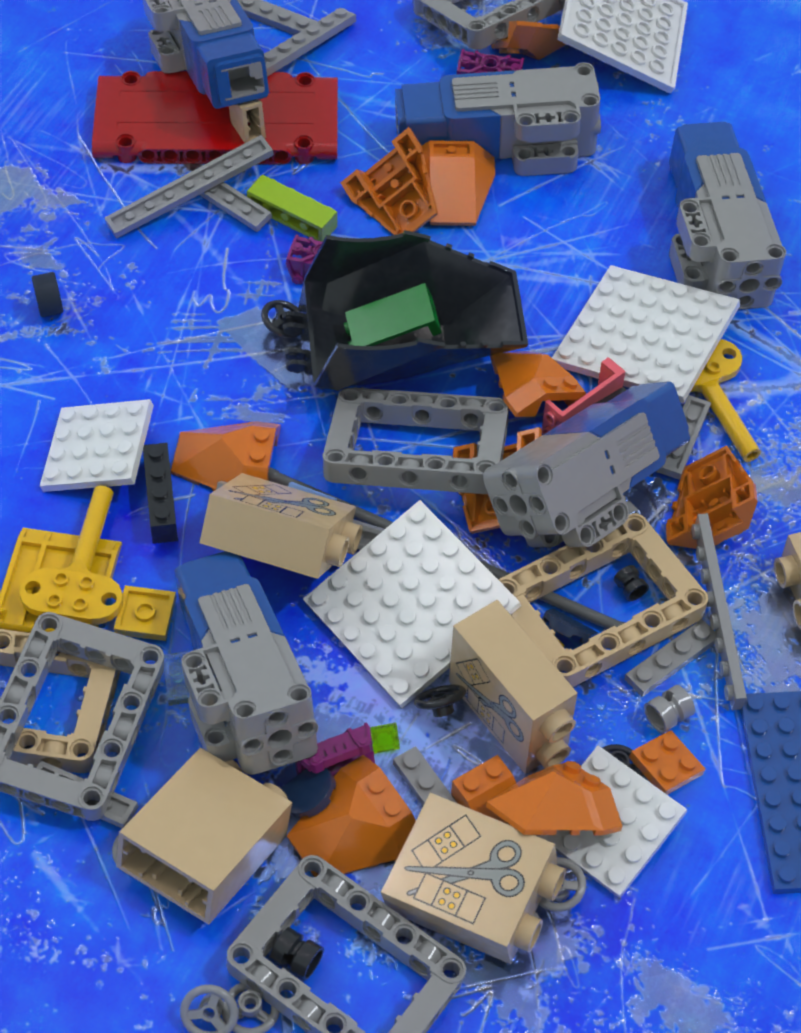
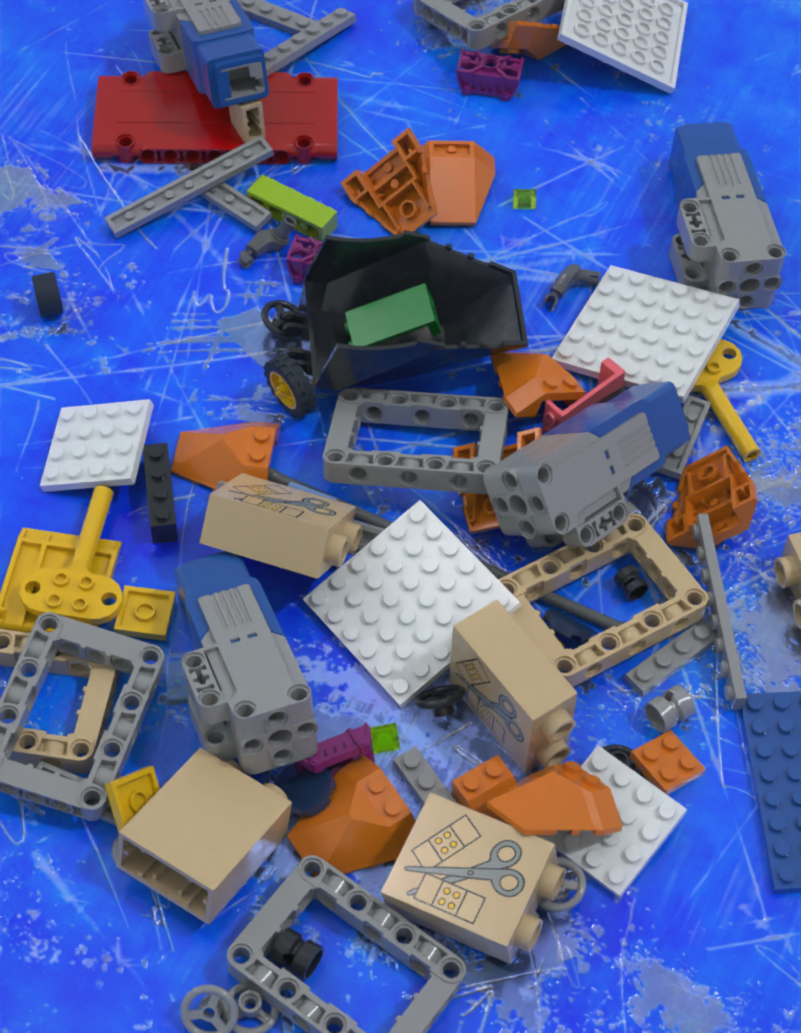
light grey piece [395,62,601,176] -> none
none -> yellow plate [104,766,160,832]
none -> dark grey arm [239,215,297,269]
none -> black wheel [263,353,317,419]
none -> clear neon green slope [512,189,536,209]
none -> dark grey arm [542,264,600,312]

